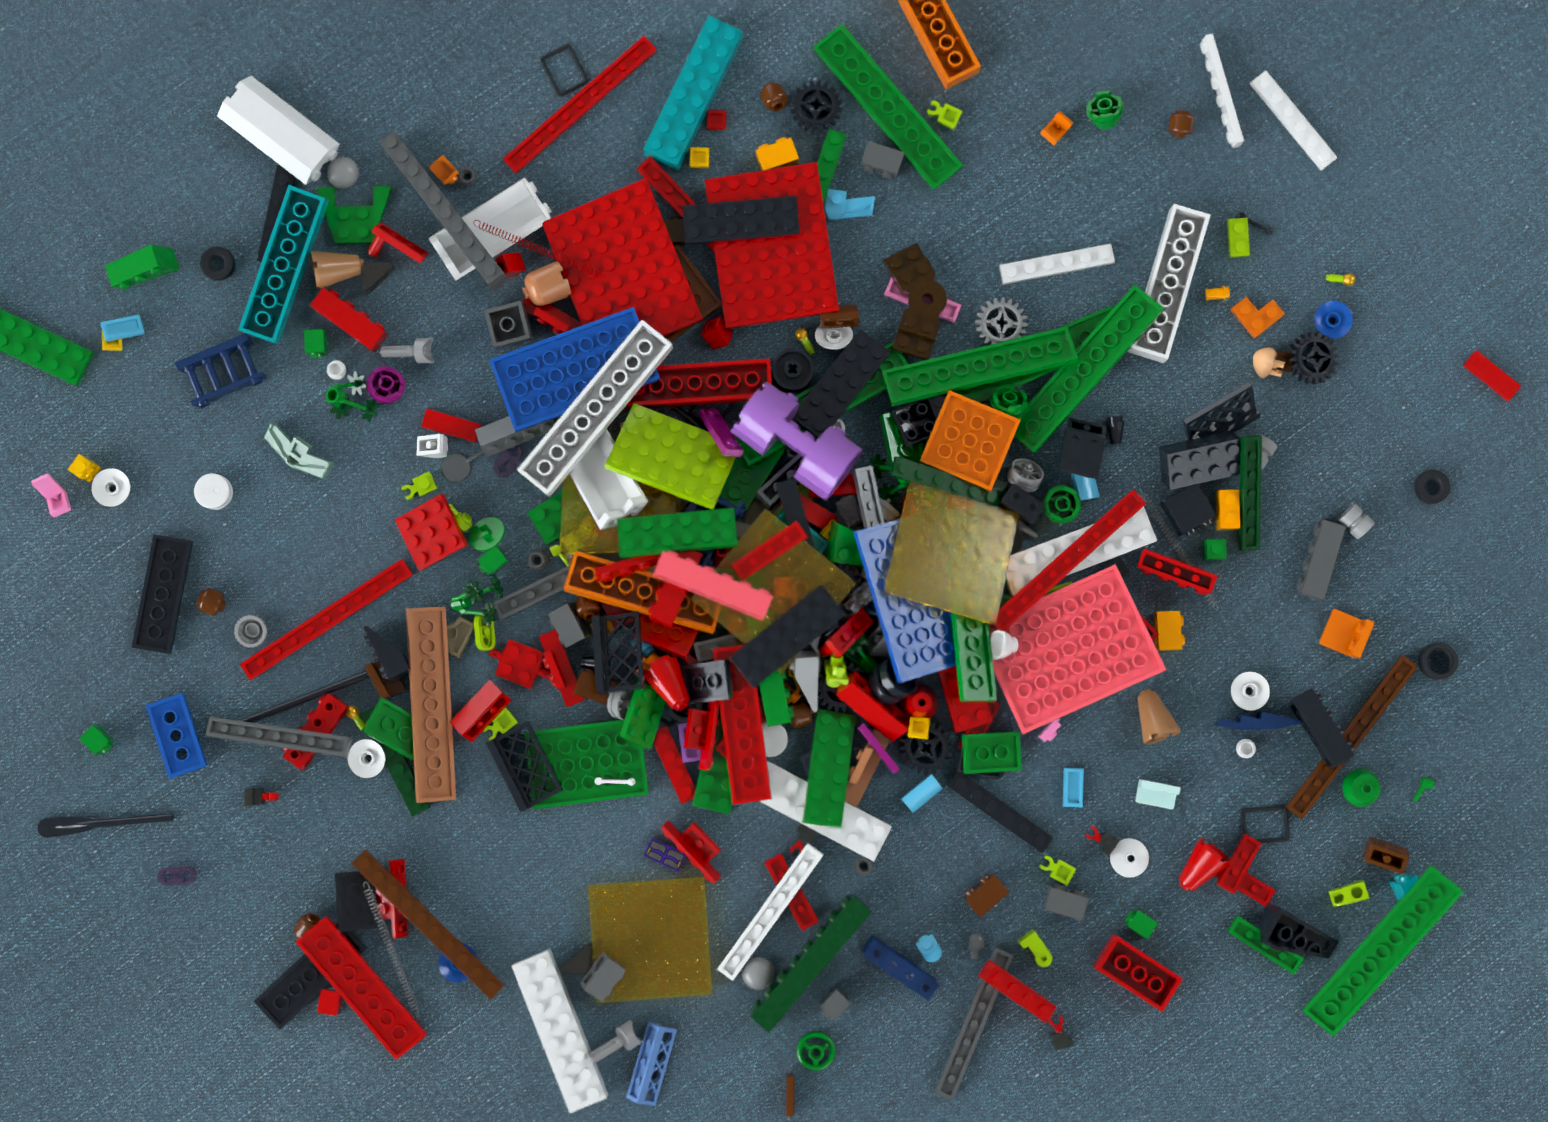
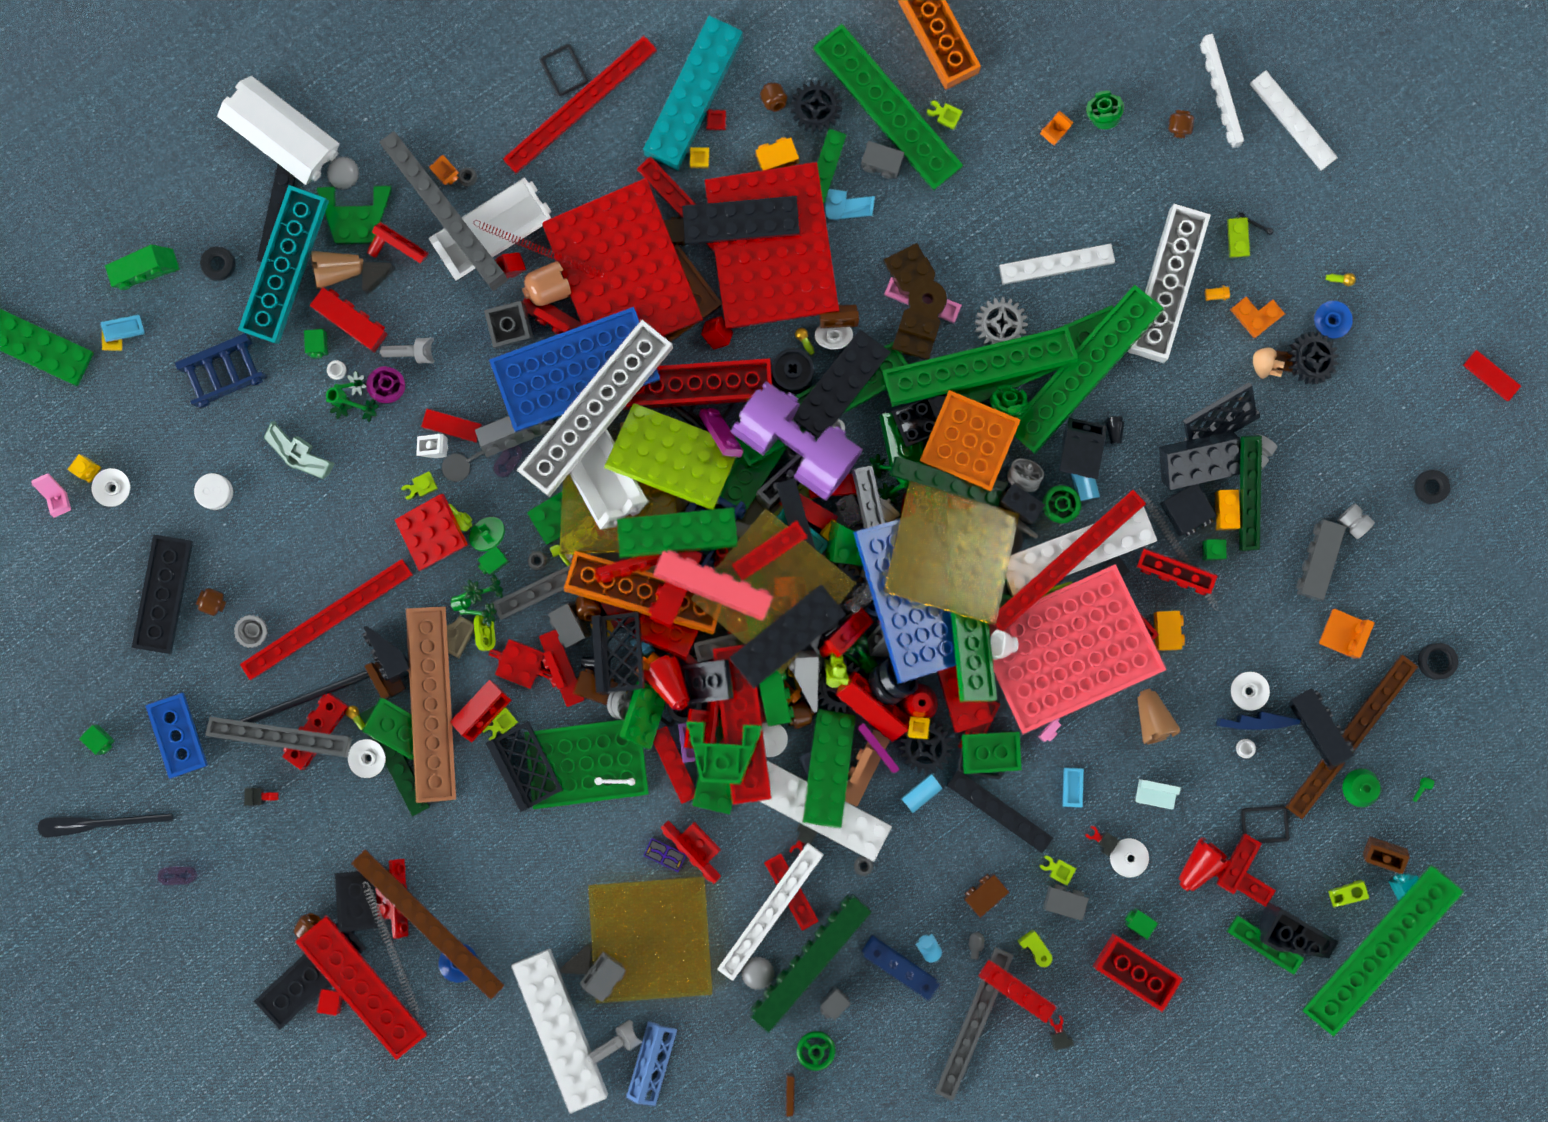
none -> green wing [686,722,763,784]

